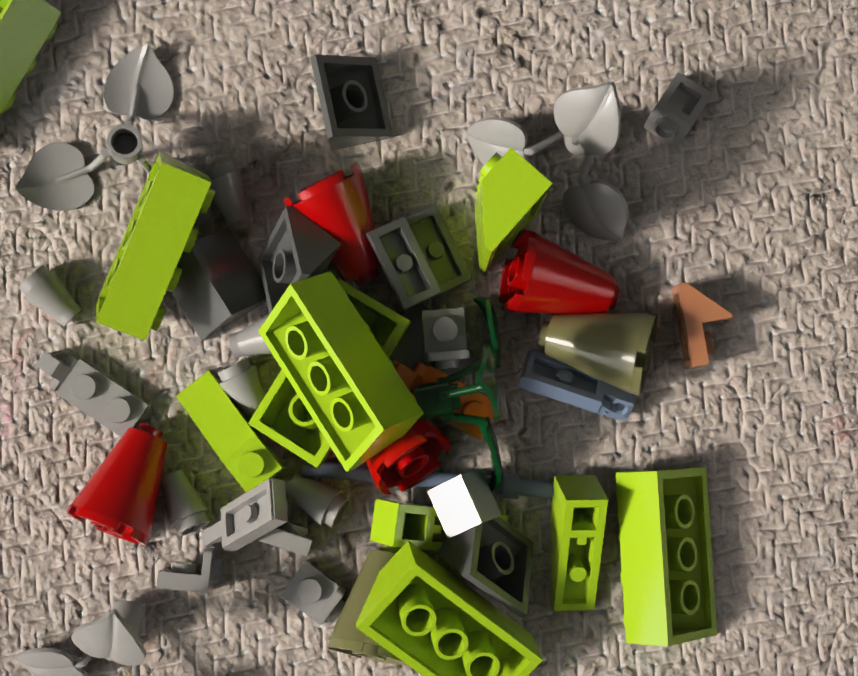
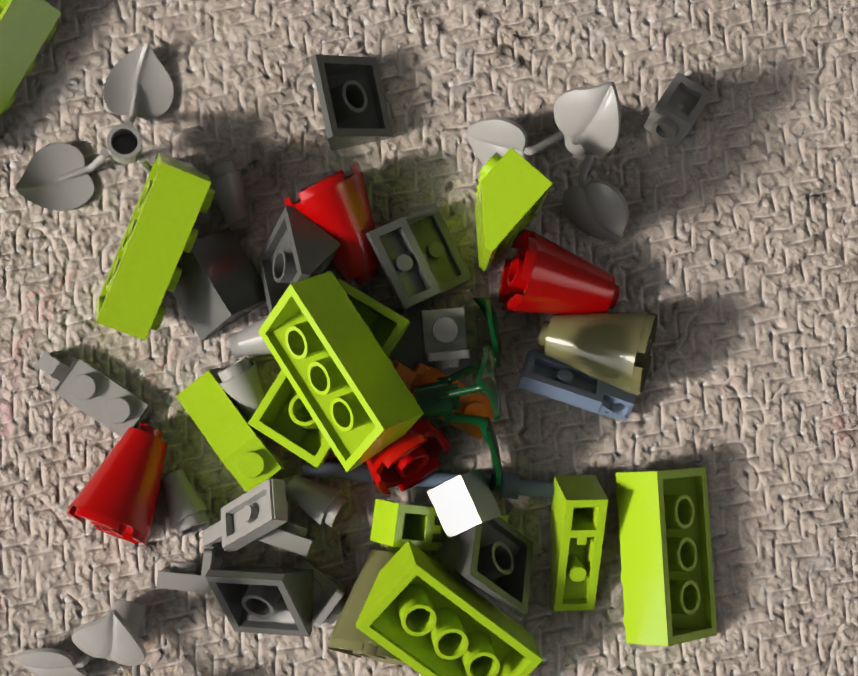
light grey cone [19,265,82,327] -> none
nougat slope [671,283,735,369] -> none
none -> dark grey slope [205,565,313,637]

